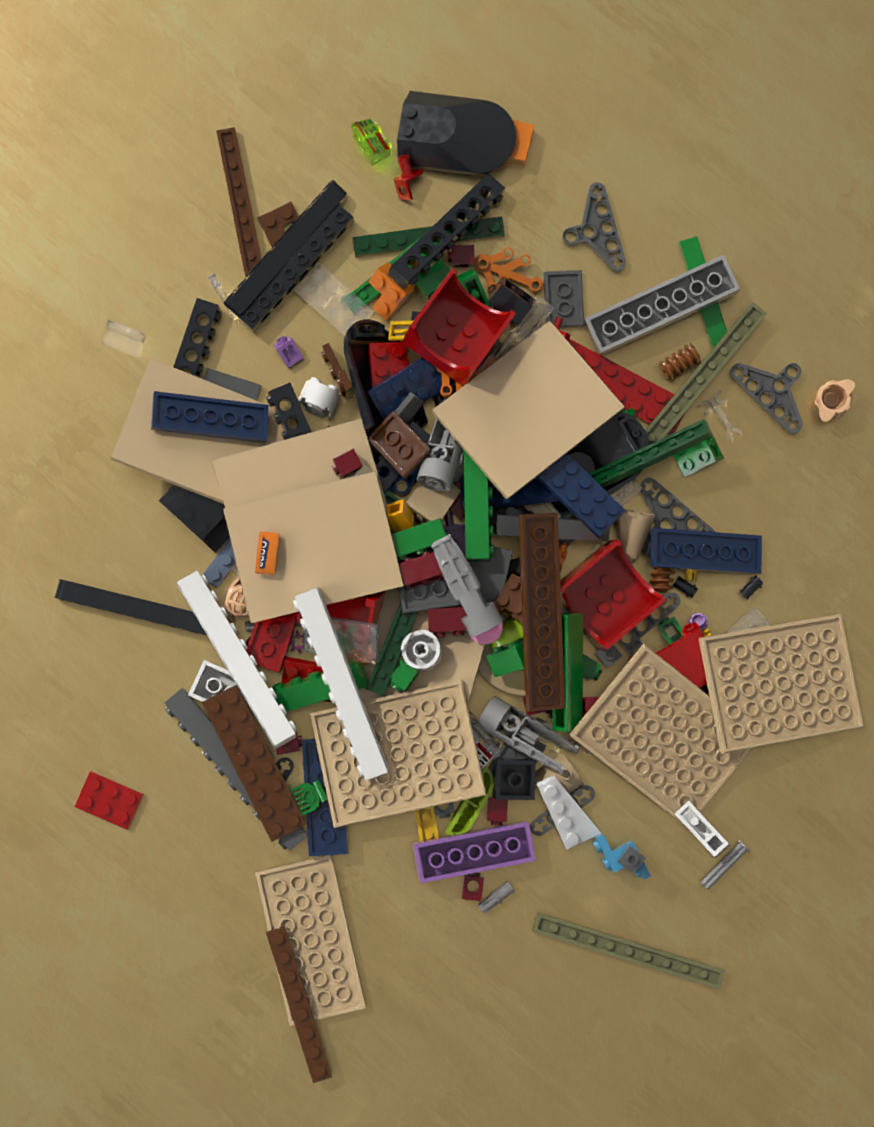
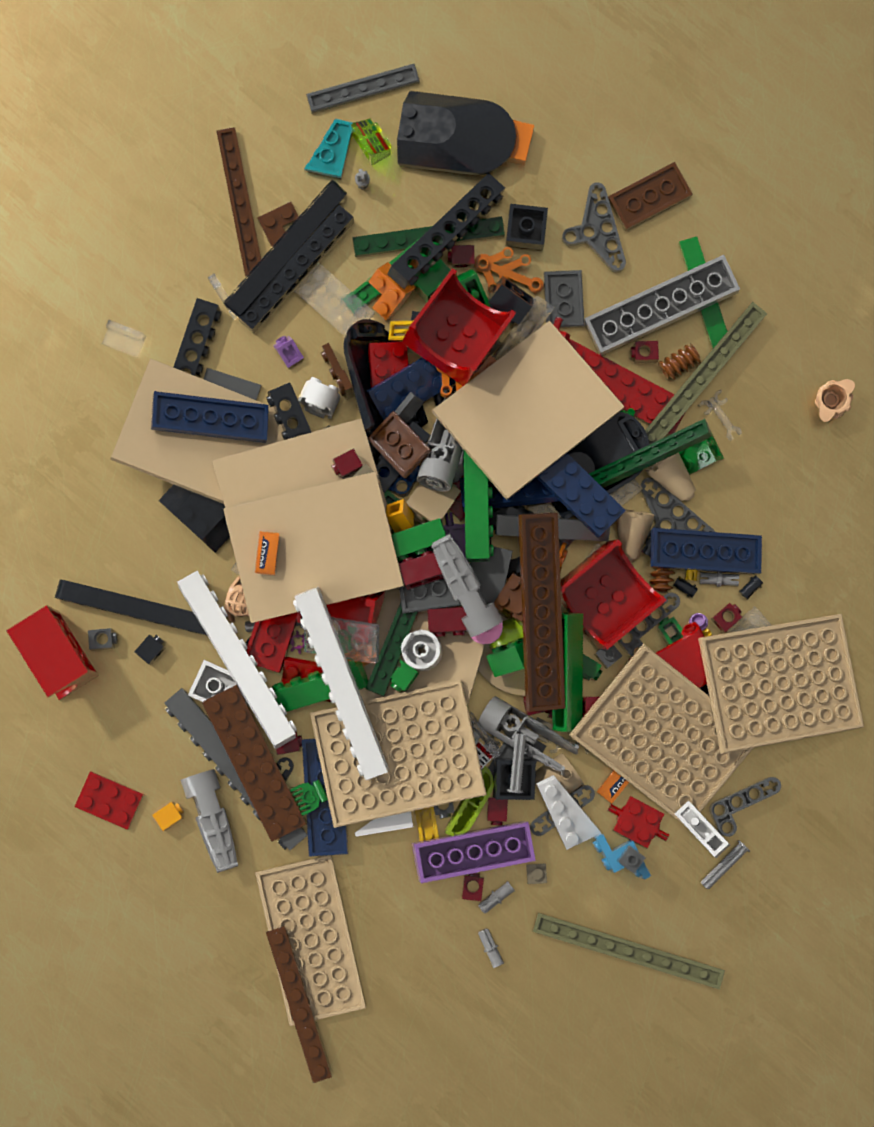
sand blue plate [203,539,236,589] -> none
red bracket [393,155,424,201] -> none
dark grey beam [730,363,803,434] -> none
none -> red container [6,605,99,700]
none -> dark grey brick [88,628,118,651]
none -> black brick [134,634,165,665]
none -> light orange brick [152,802,184,831]
none -> light grey piece [181,769,238,873]
none -> teal wing [304,119,354,179]
none -> dark grey tile [306,64,420,113]
none -> light grey axle [355,169,370,189]
none -> white slope [355,811,413,837]
none -> light grey axle [478,929,504,968]
none -> black brick [505,204,548,250]
none -> light grey axle [507,733,526,793]
none -> dark tan plate [526,863,547,884]
none -> orange slope [597,770,629,804]
none -> red plate [607,796,670,849]
none -> reddish brown plate [608,162,693,230]
none -> dark red brick [631,341,659,363]
none -> tan cone [645,453,696,502]
none -> light grey pin [699,572,739,587]
none -> dark grey beam [709,777,781,837]
none -> dark red brick [711,603,742,633]

